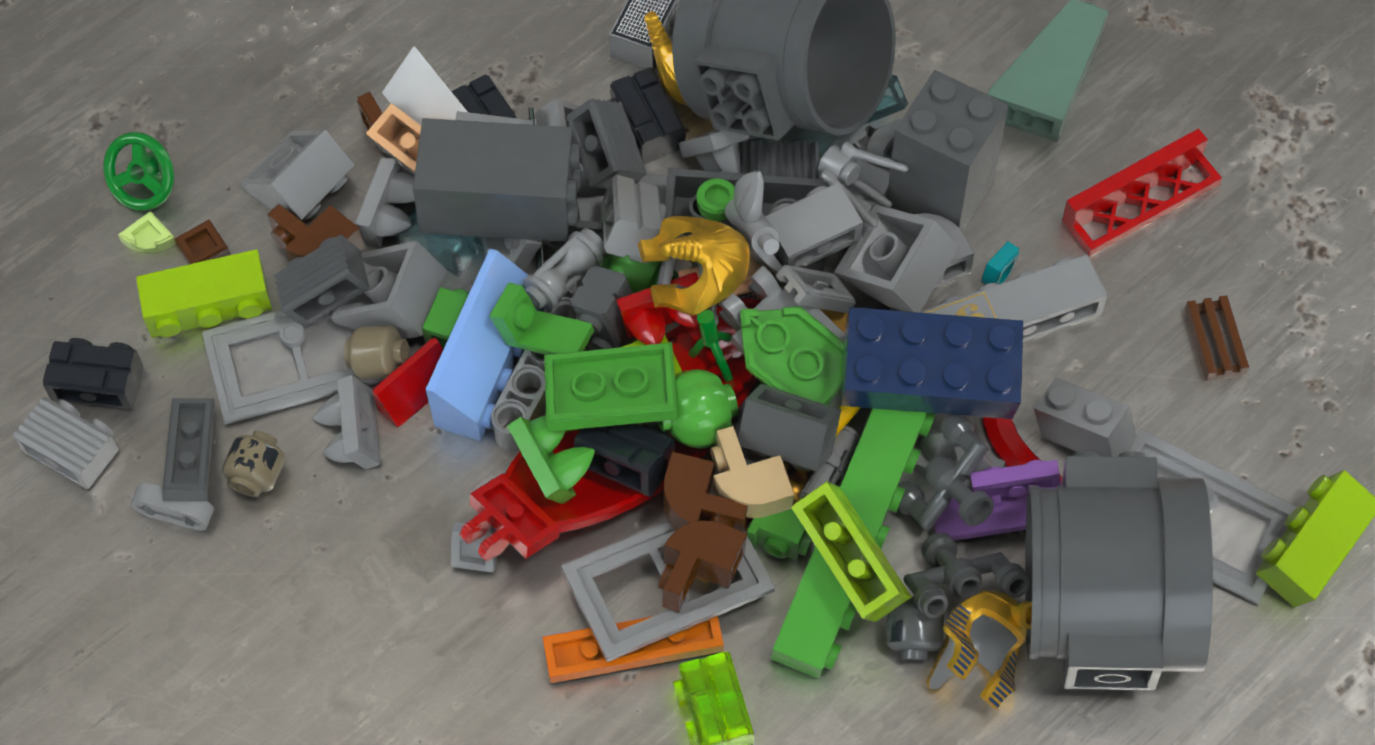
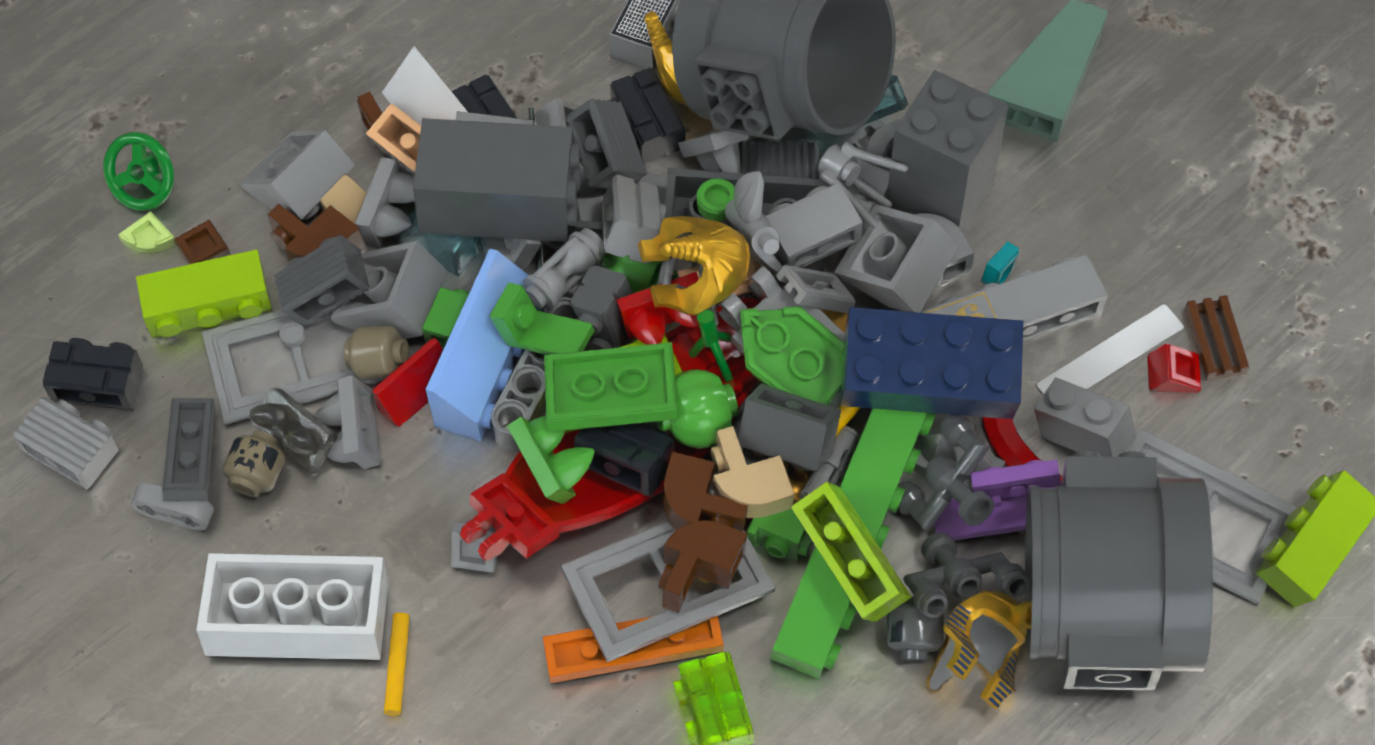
red fence [1062,128,1222,256] -> none
none -> white brick [196,553,389,660]
none -> clear smoke tile [249,388,338,471]
none -> tan slope [320,174,367,224]
none -> yellow piece [383,612,410,716]
none -> white sticker [1036,304,1184,394]
none -> red slope [1147,343,1201,393]

